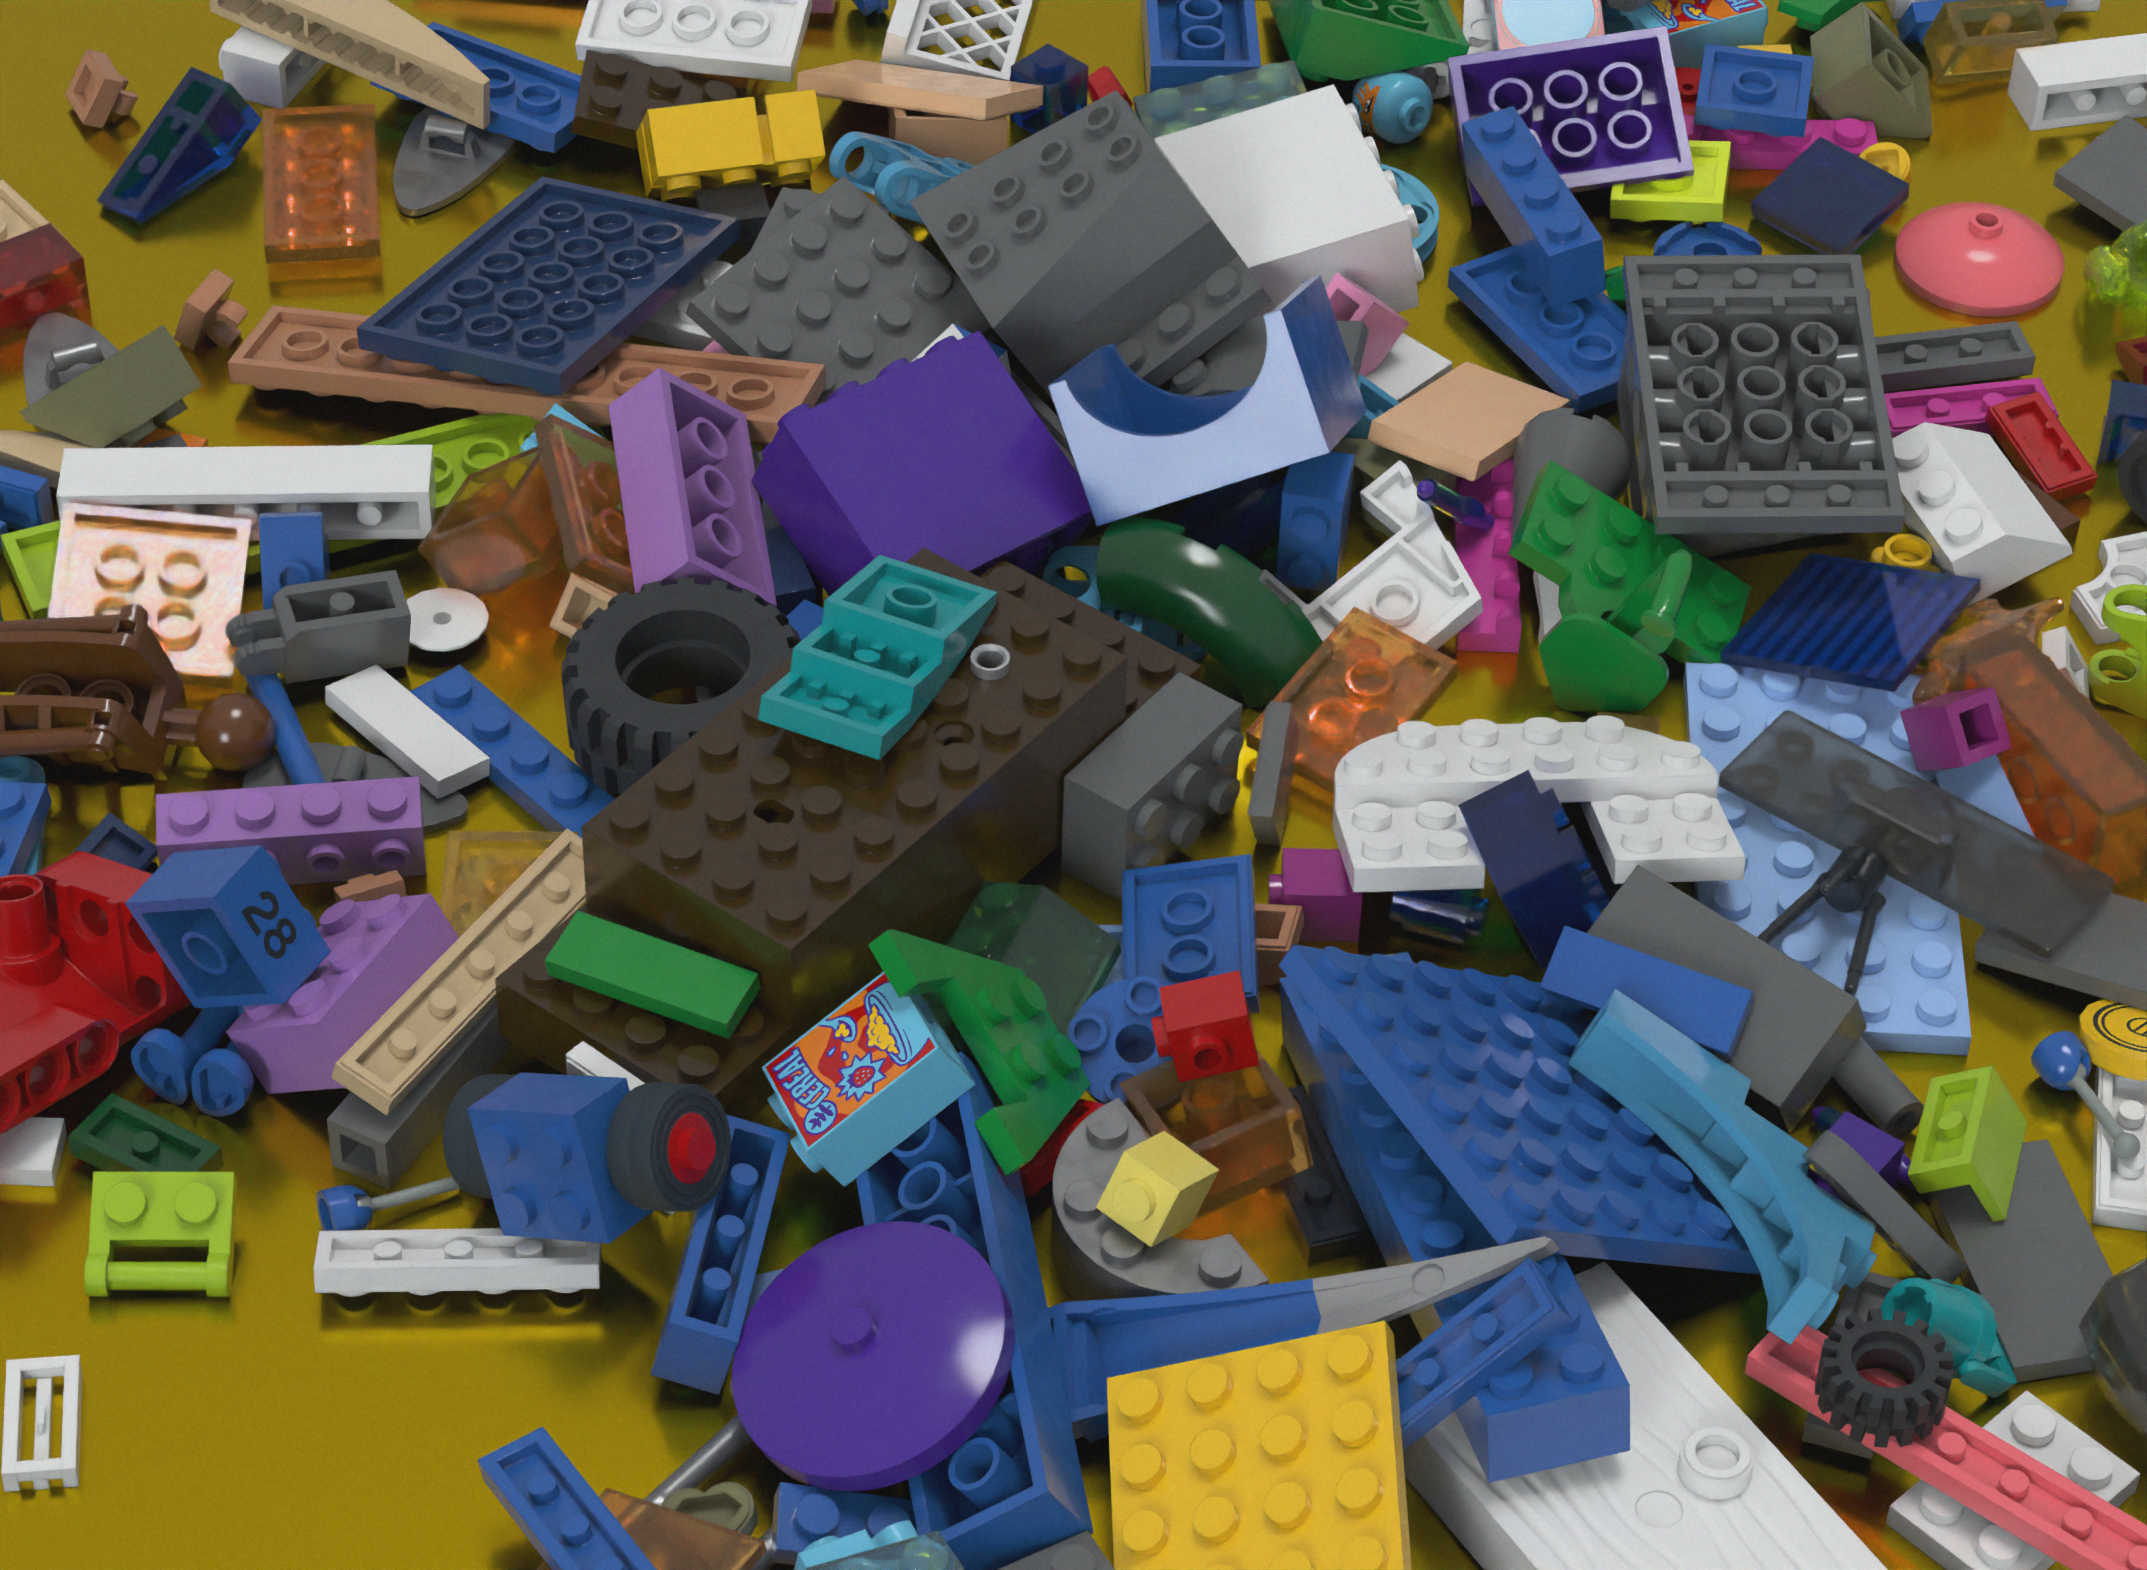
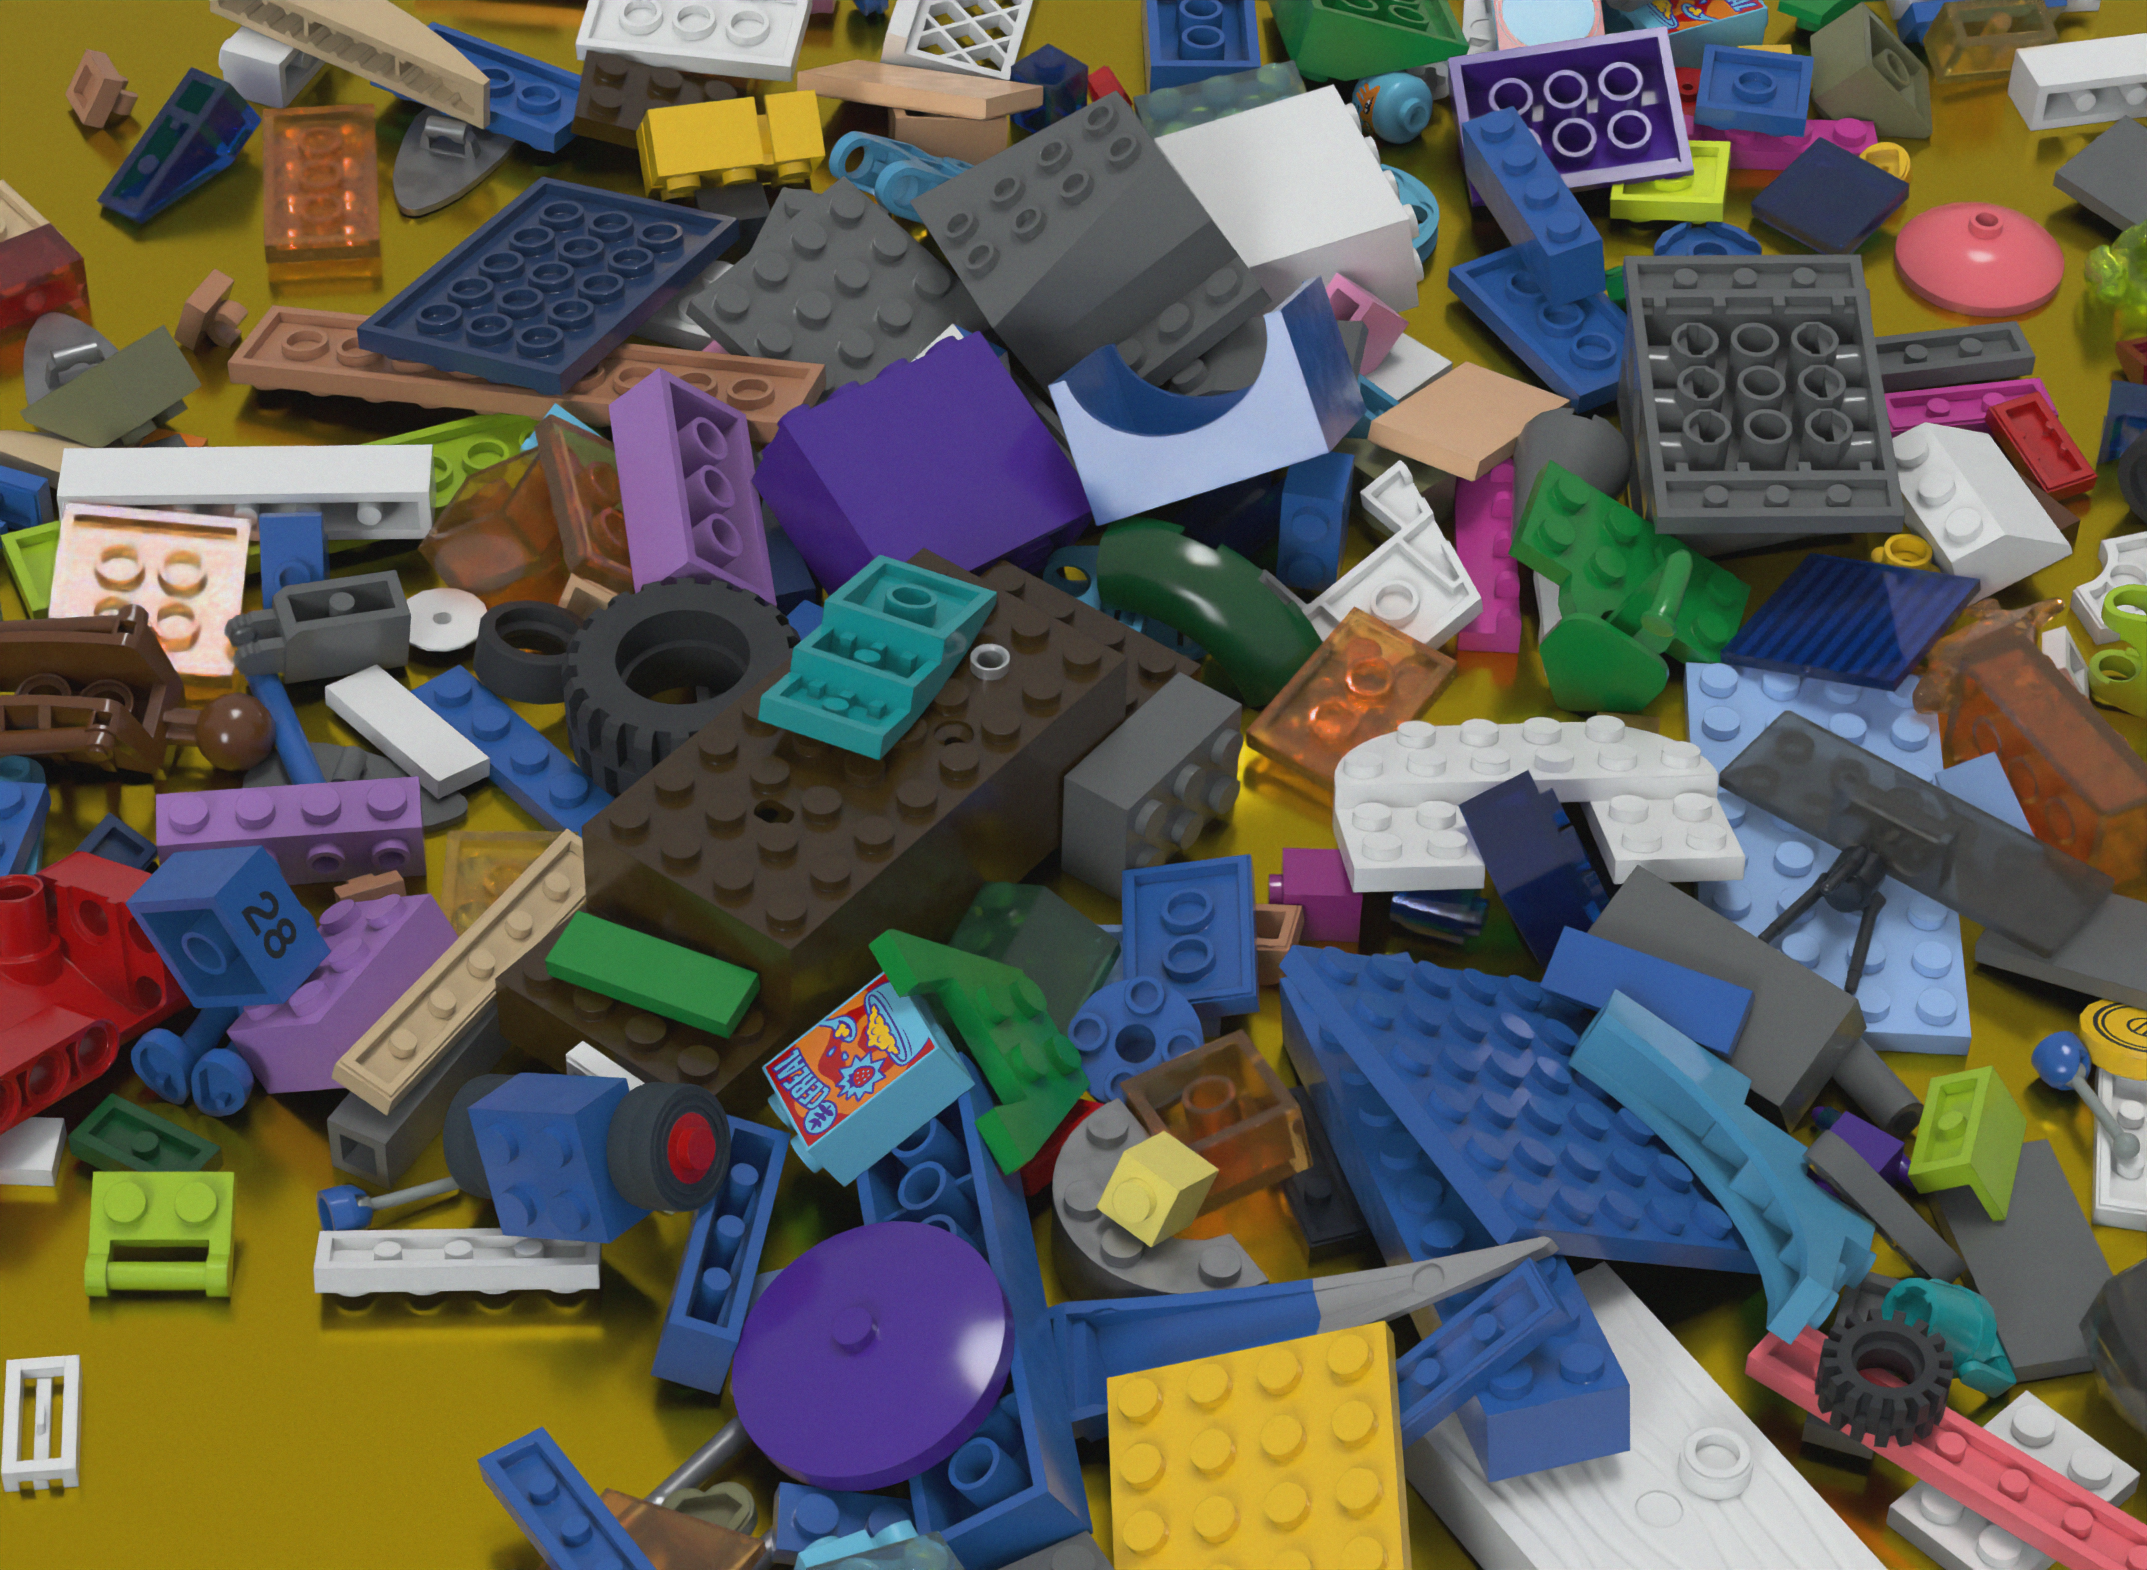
red brick [1151,970,1260,1083] -> none
dark grey tile [1248,701,1300,846] -> none
clear blue piece [1416,478,1495,532] -> none
magenta brick [1900,687,2013,772] -> none
none -> black tyre [473,600,585,705]

